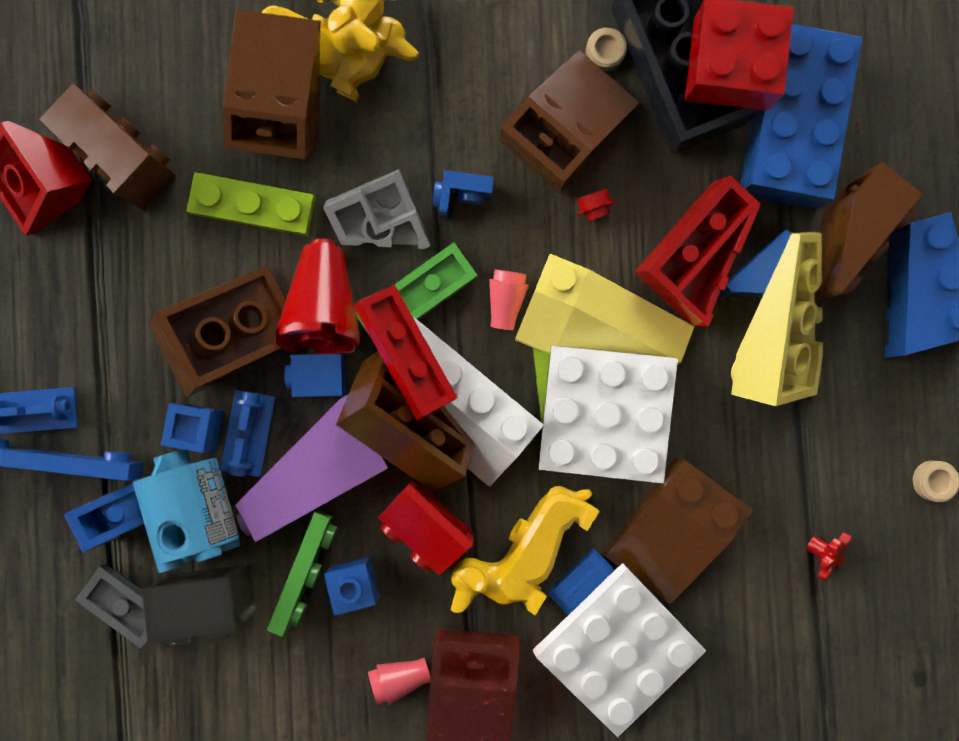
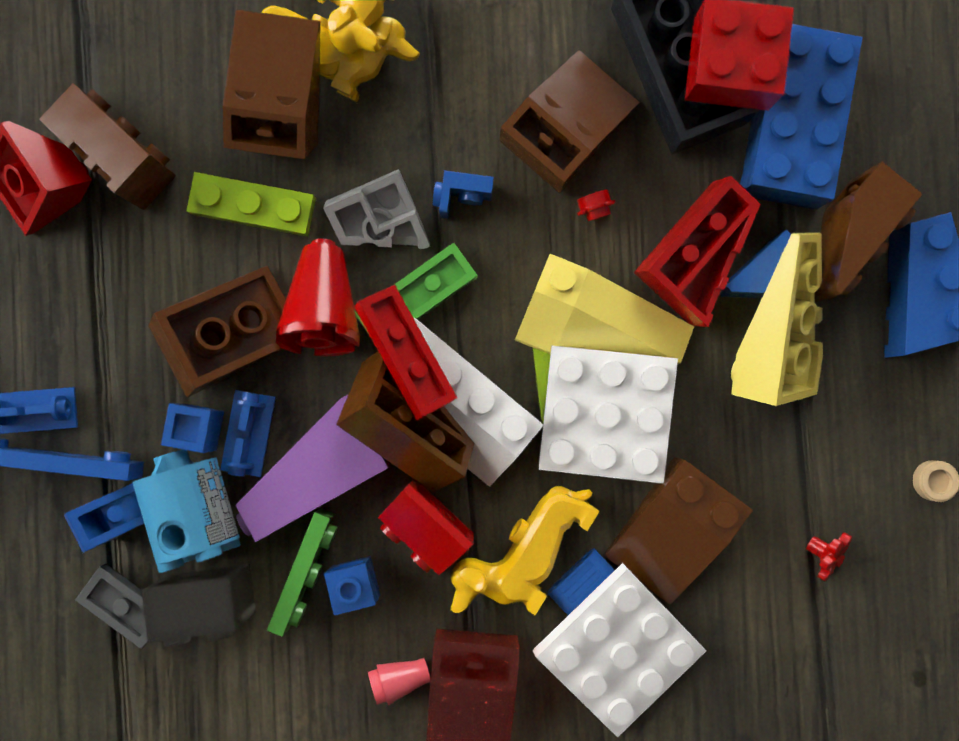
blue brick [285,354,347,398] -> none
coral cone [489,269,529,330] -> none
tan tile [585,27,627,72] -> none

